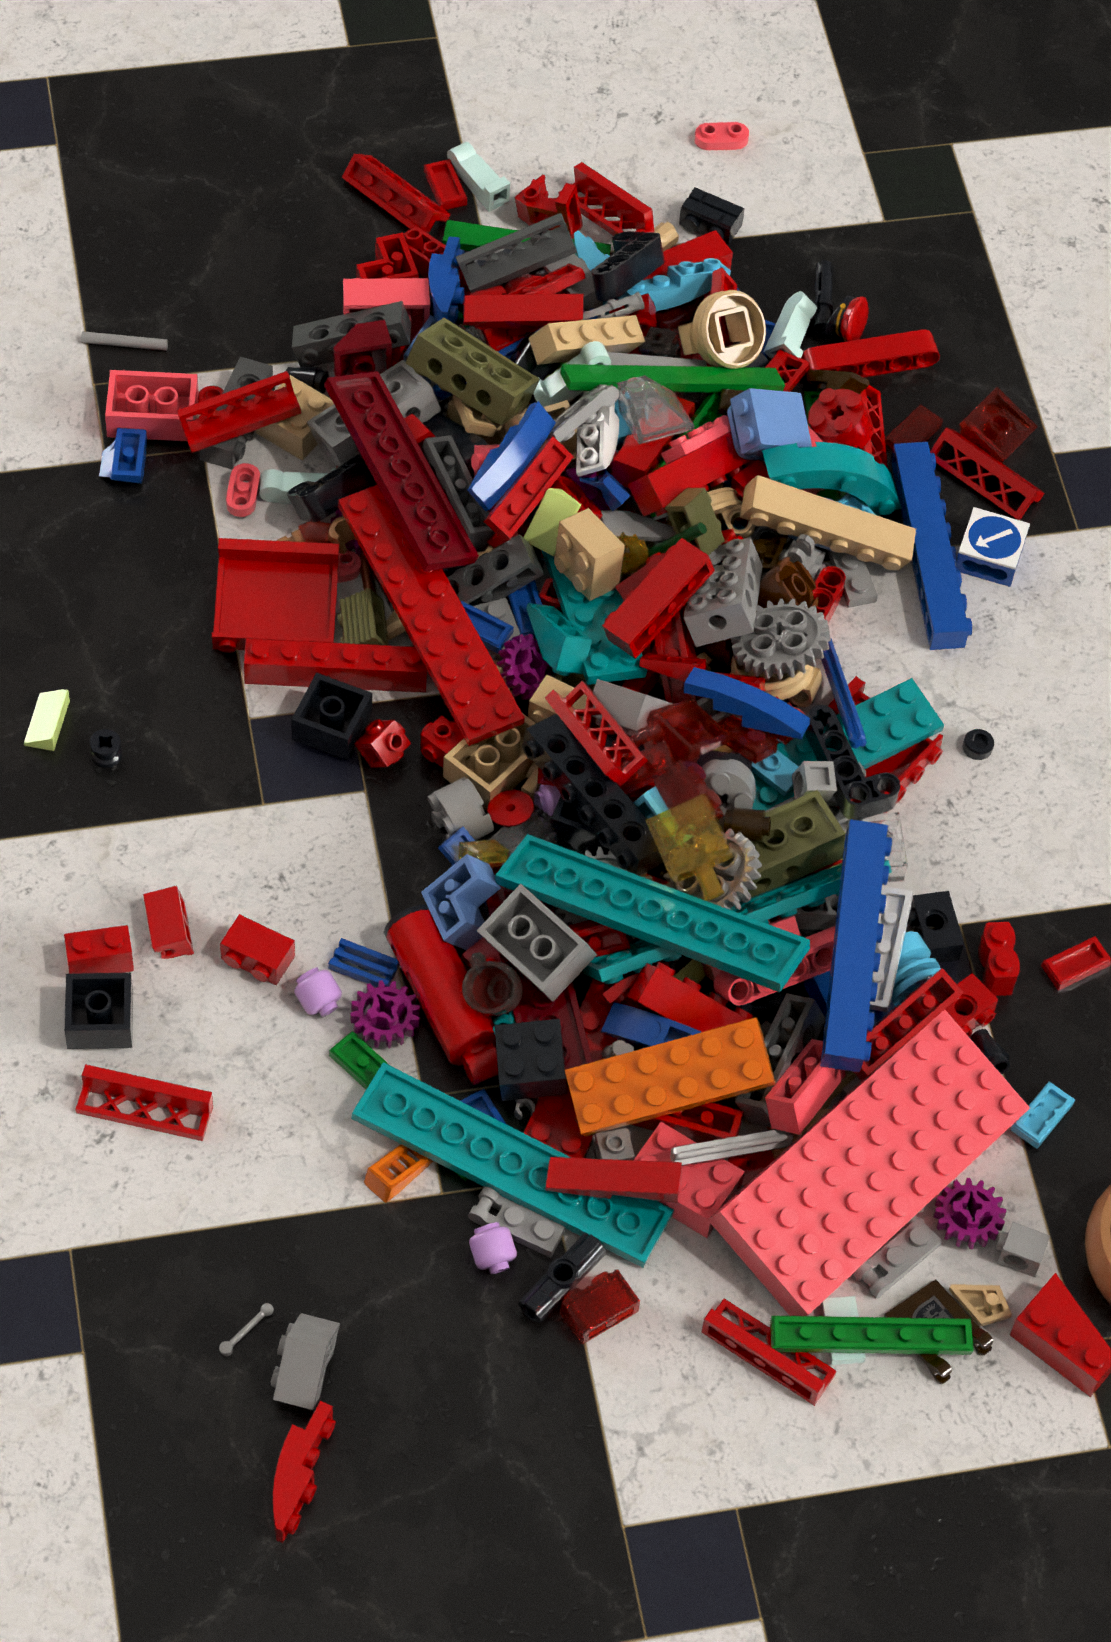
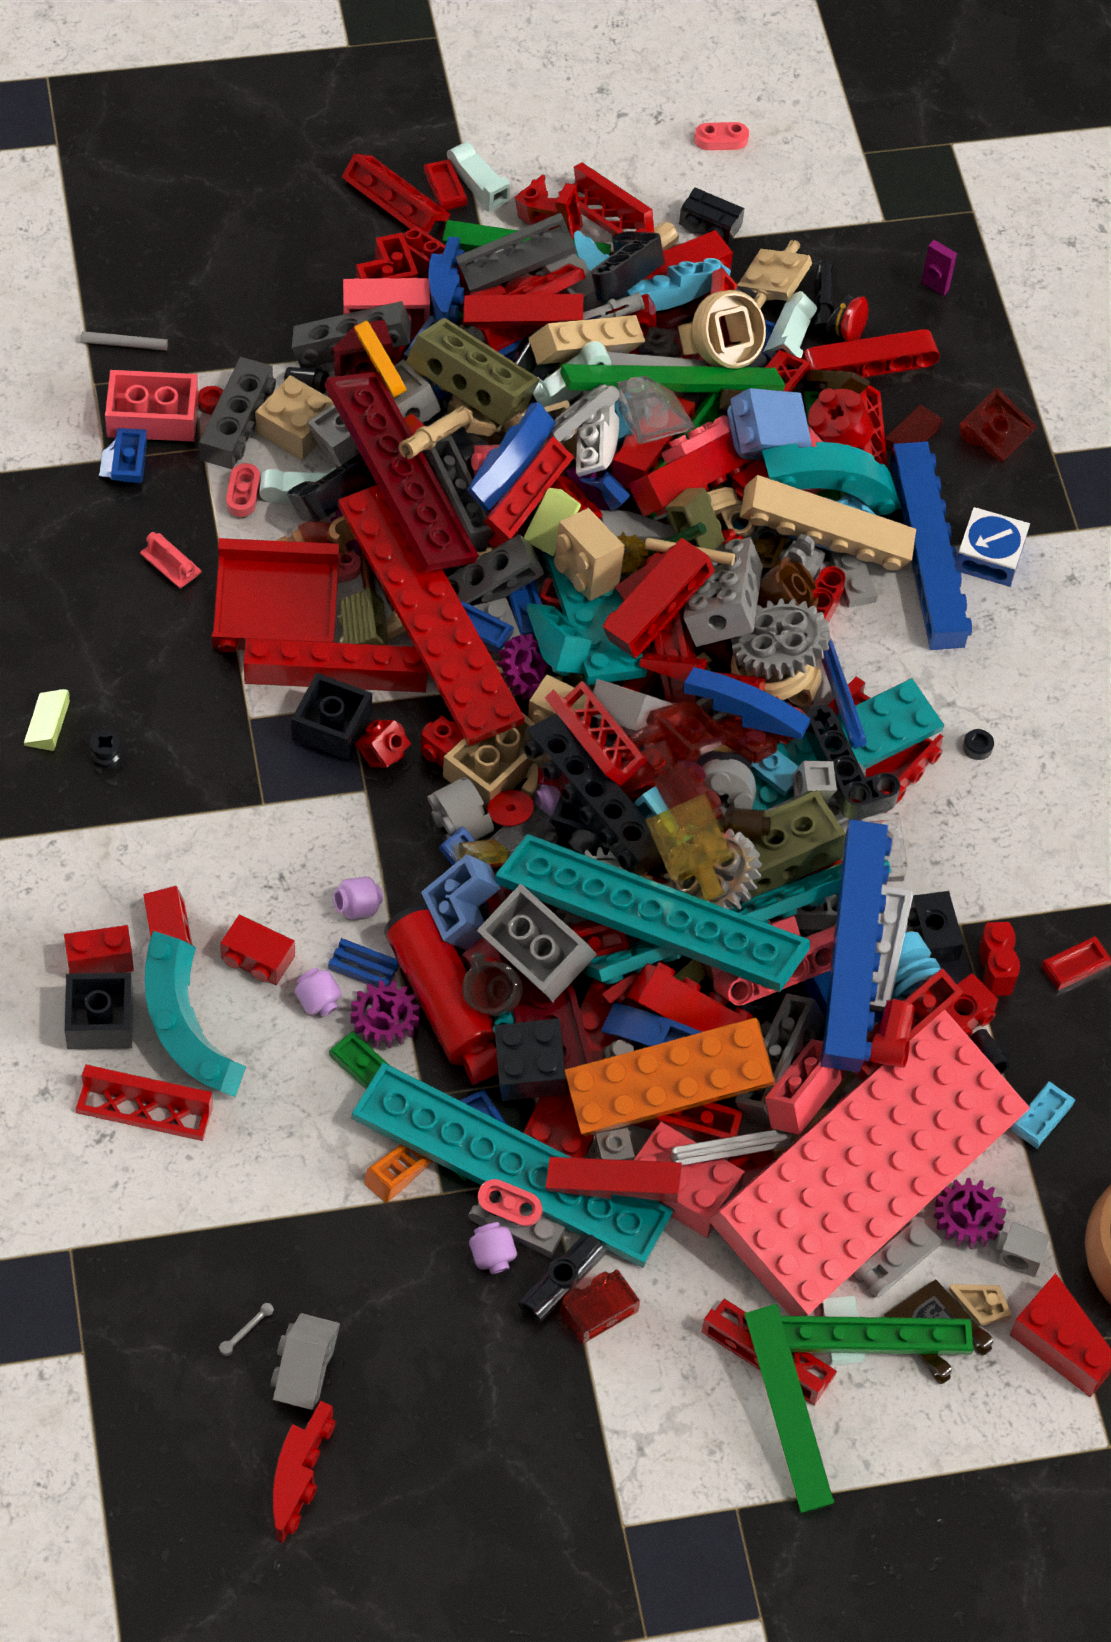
red fence [176,371,302,453] -> none
light grey hand [514,1099,535,1120] -> none
red fence [930,427,1045,520] -> none
none -> coral hinge [140,532,202,589]
none -> teal brick [144,931,246,1097]
none -> lavender head [334,876,383,919]
none -> light orange beam [354,320,407,398]
none -> tan pin [399,406,472,459]
none -> coral plate [478,1179,543,1227]
none -> tan bar [645,538,735,566]
none -> tan plate [737,240,812,309]
none -> green tile [744,1304,835,1513]
none -> red piece [870,999,915,1068]
none -> magenta plate [921,240,957,296]

